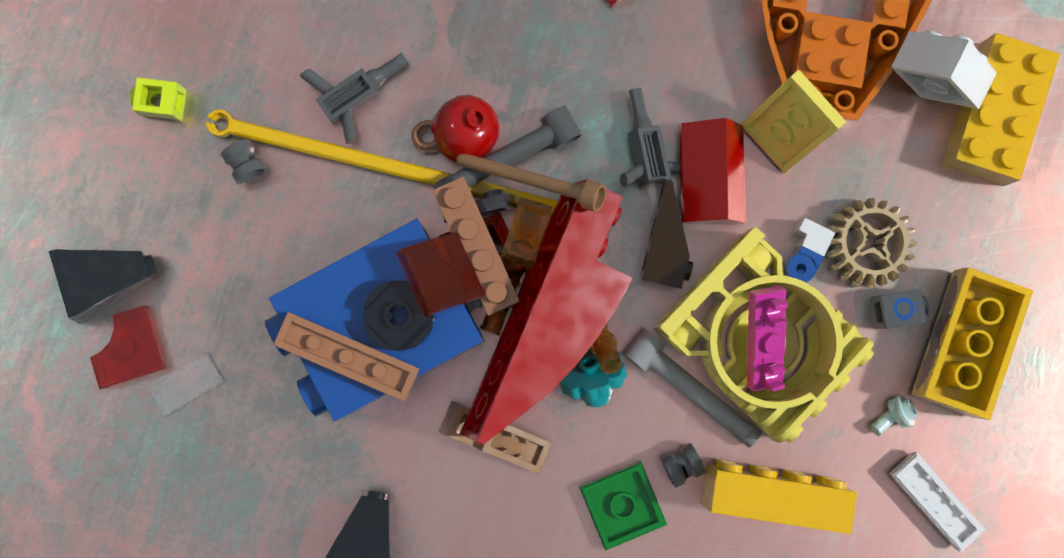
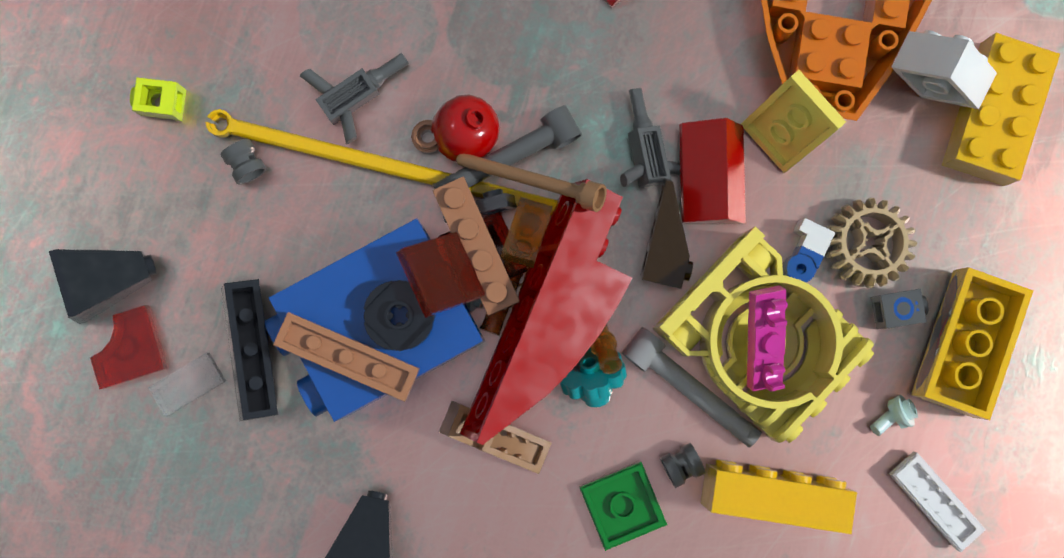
none -> black brick [221,279,278,422]

